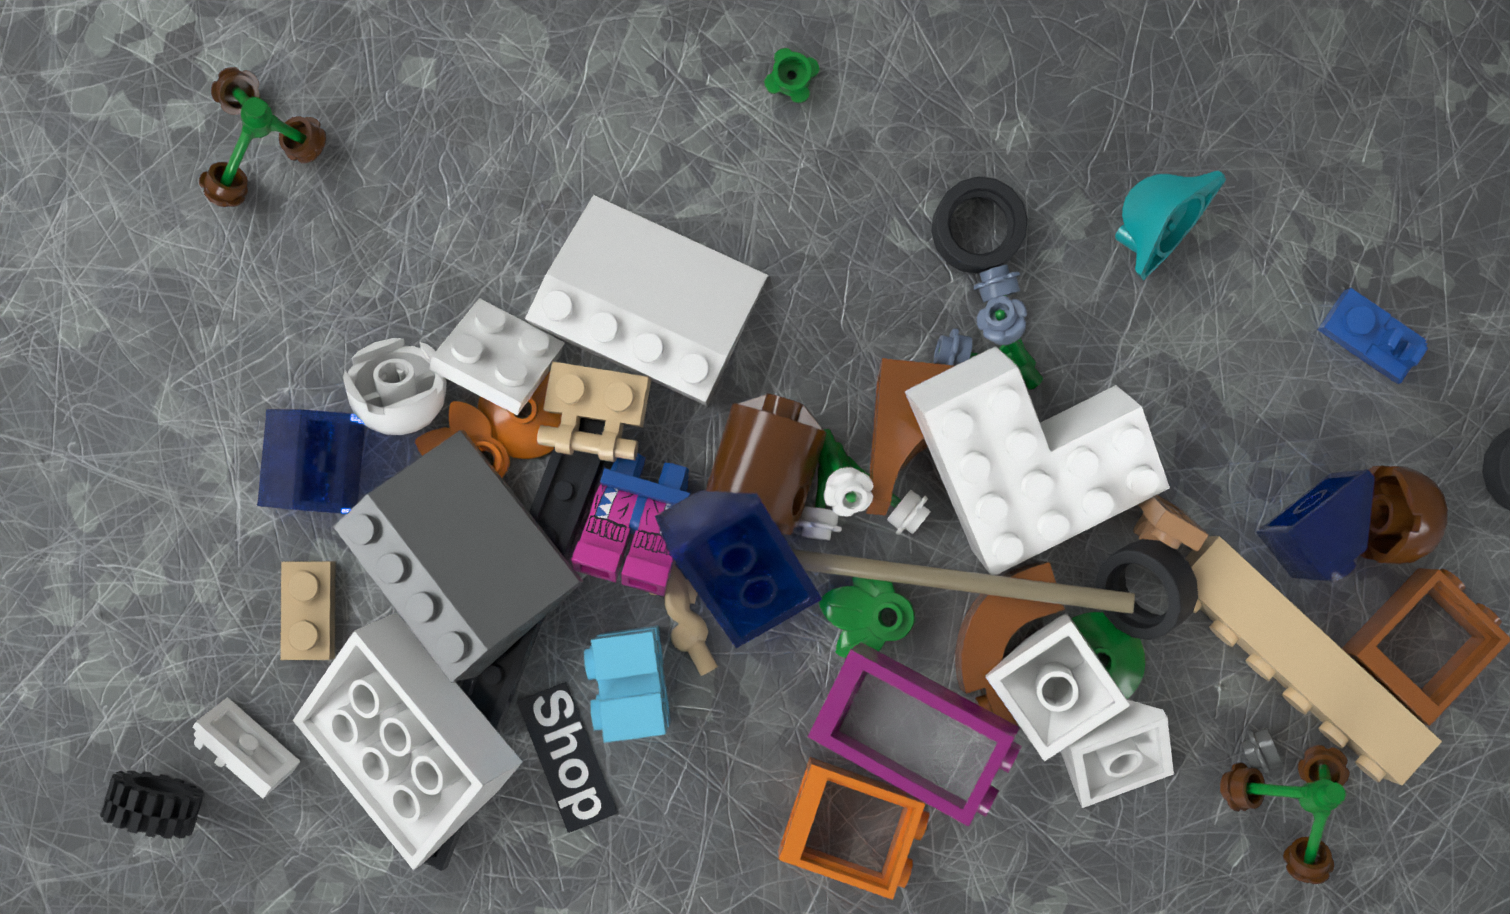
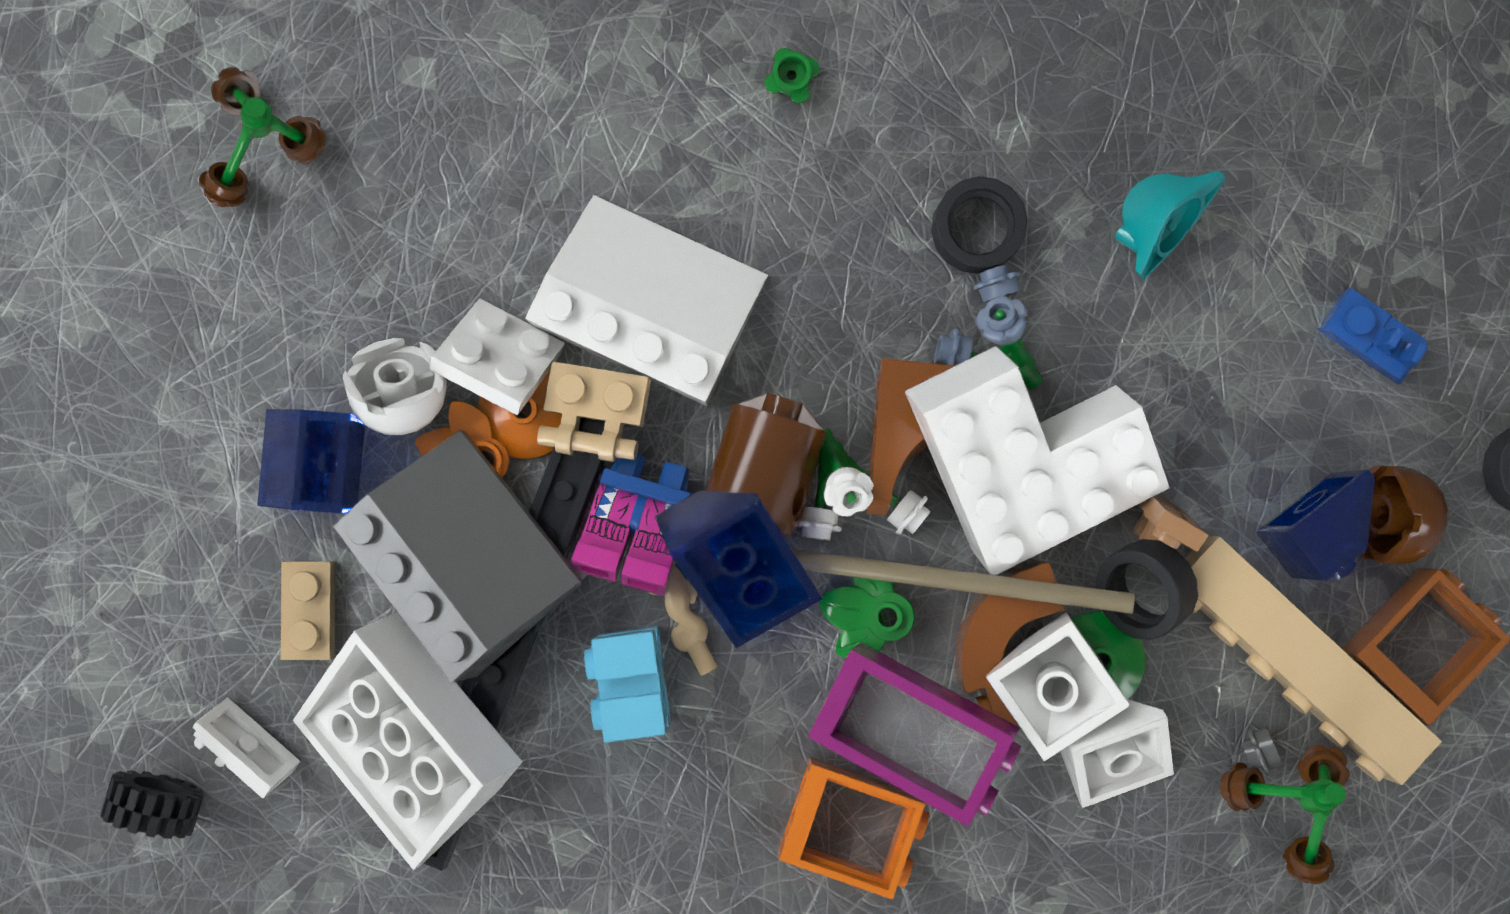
black sticker [517,682,618,833] -> none

